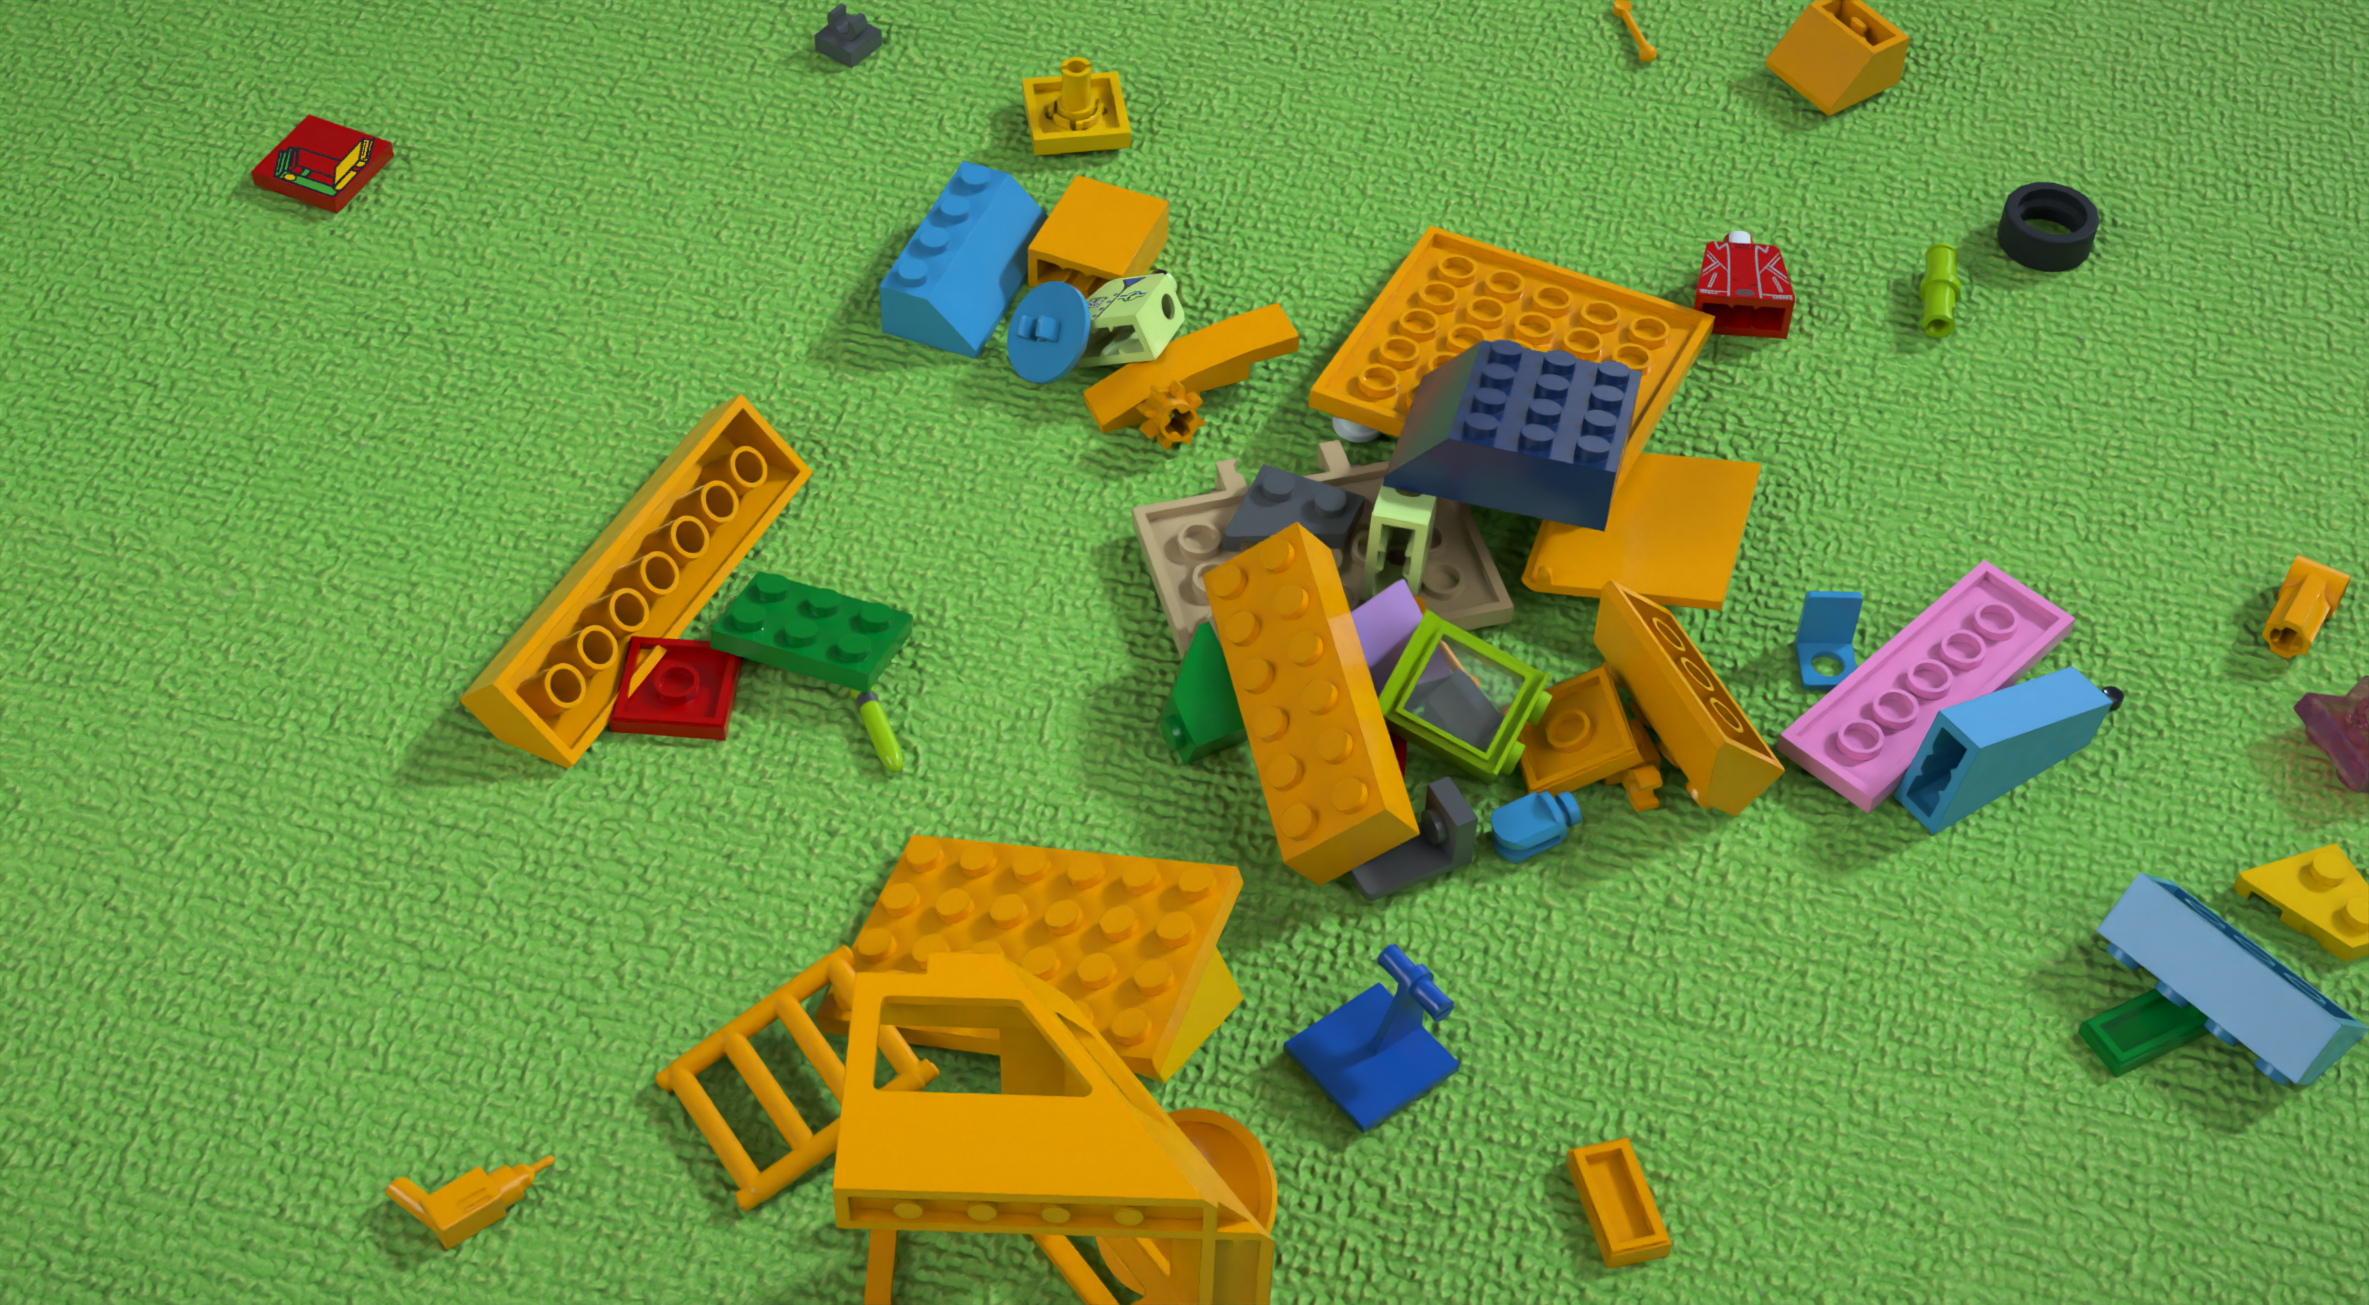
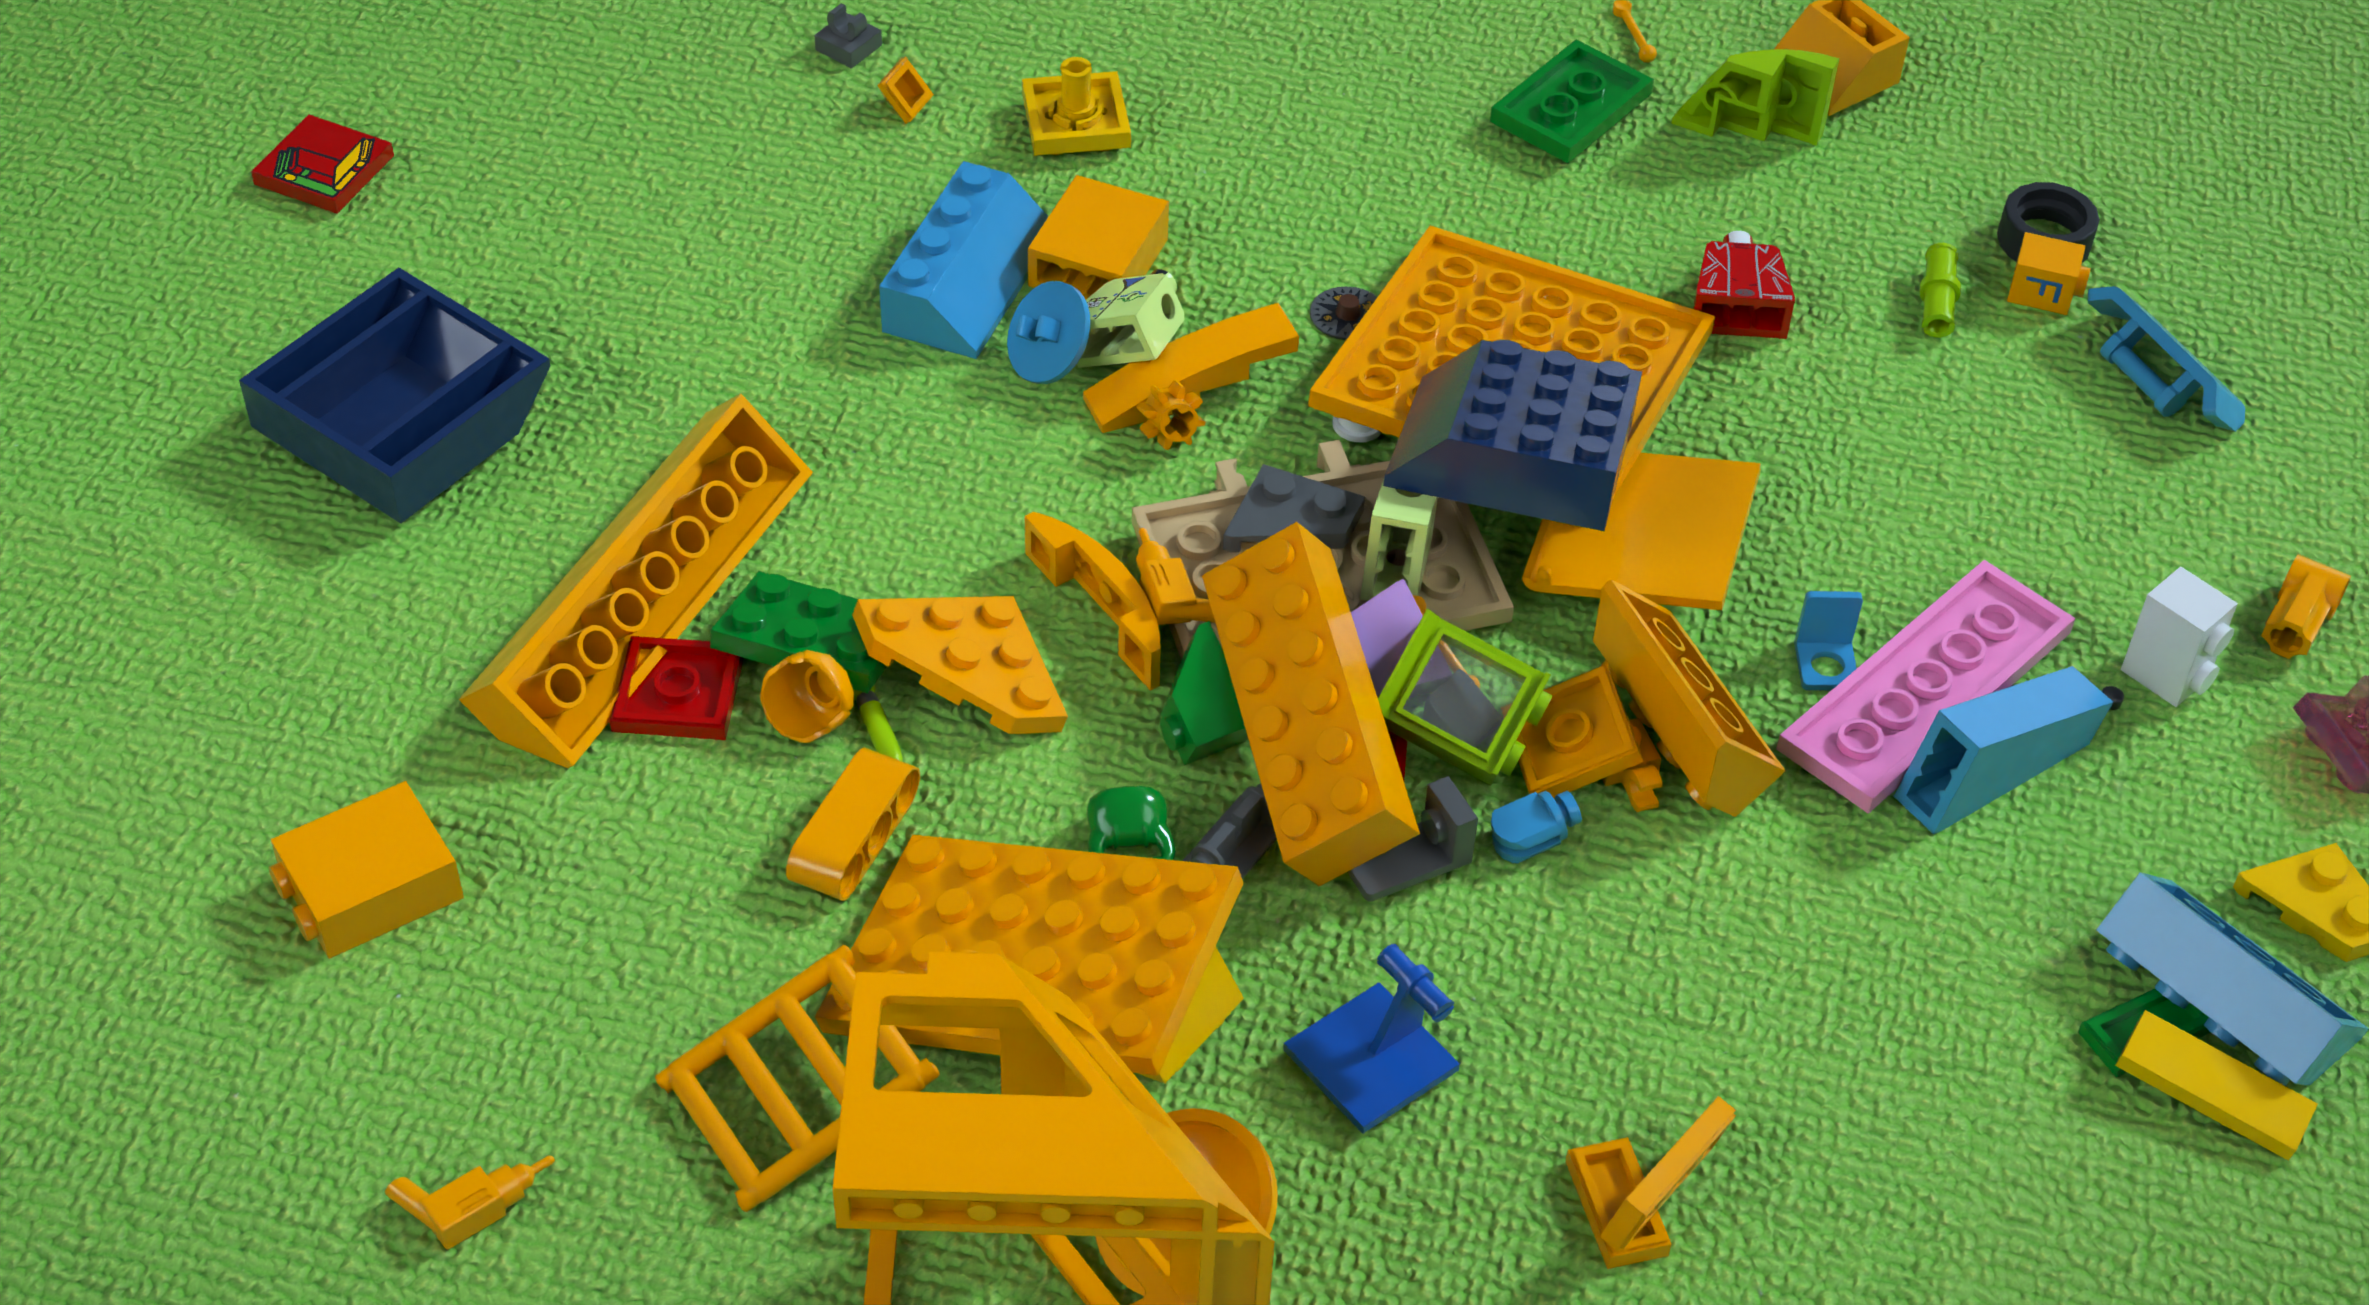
none -> dark blue slope [239,267,551,524]
none -> light orange brick [268,781,464,959]
none -> light orange hair [760,650,854,743]
none -> light orange beam [786,747,920,901]
none -> light orange plate [852,596,1068,734]
none -> light orange slope [877,56,934,124]
none -> light orange slope [1025,512,1161,691]
none -> green piece [1086,786,1176,860]
none -> light orange piece [1136,528,1215,625]
none -> dark grey hinge [1183,784,1277,879]
none -> piece [1310,286,1377,340]
none -> green plate [1490,39,1654,163]
none -> light orange tile [1599,1096,1736,1251]
none -> lime slope [1671,49,1840,146]
none -> light orange brick [2007,232,2091,315]
none -> dark azure piece [2088,286,2245,432]
none -> yellow tile [2115,1010,2318,1161]
none -> white brick [2121,566,2238,707]

